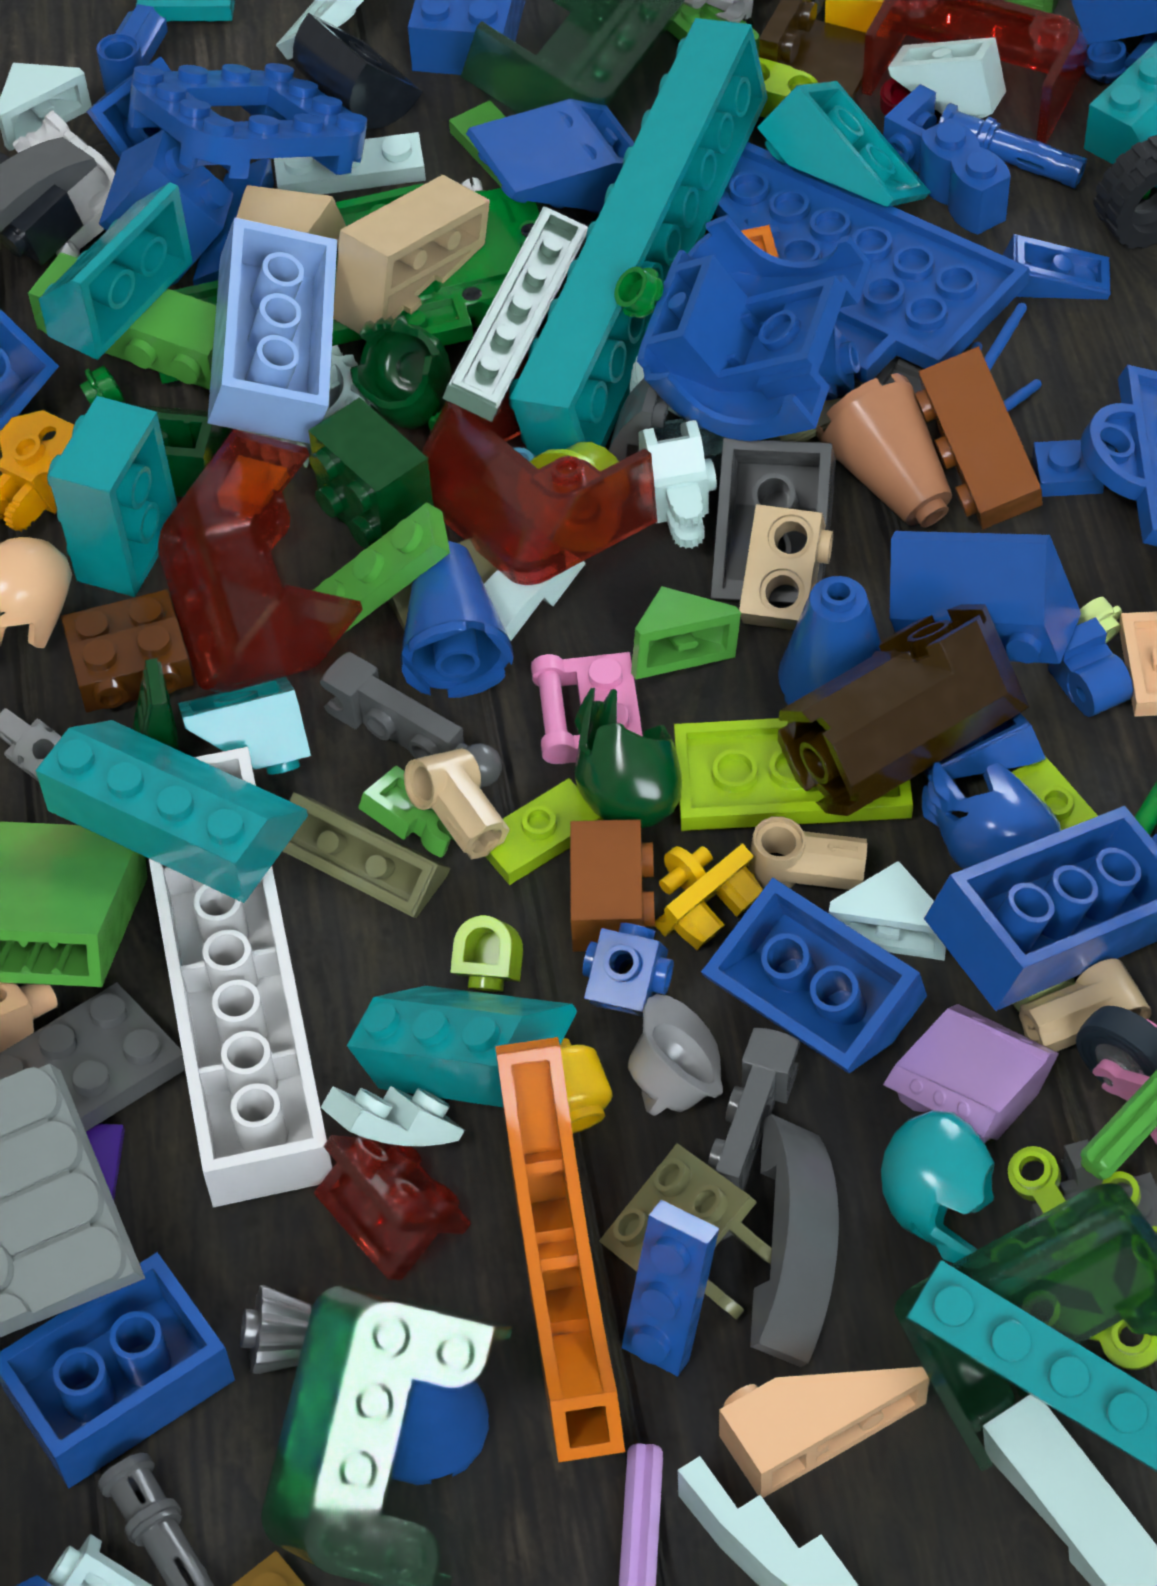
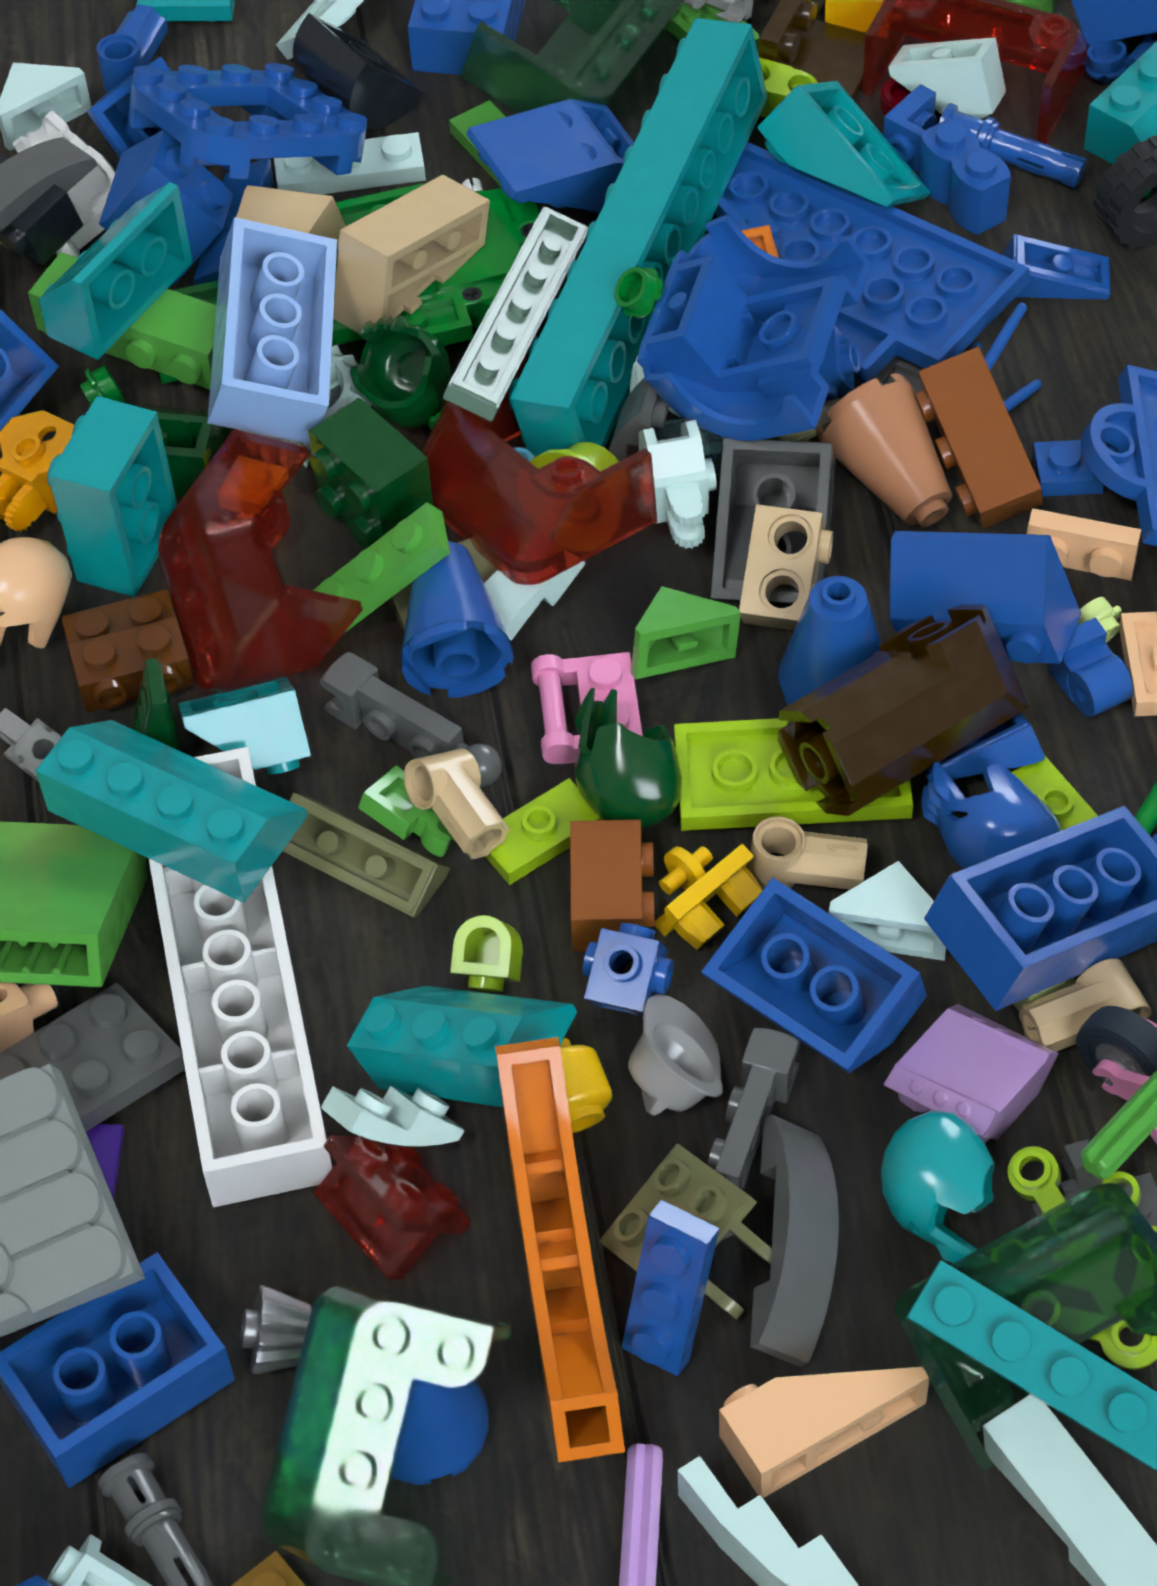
none -> light nougat plate [1027,508,1141,580]

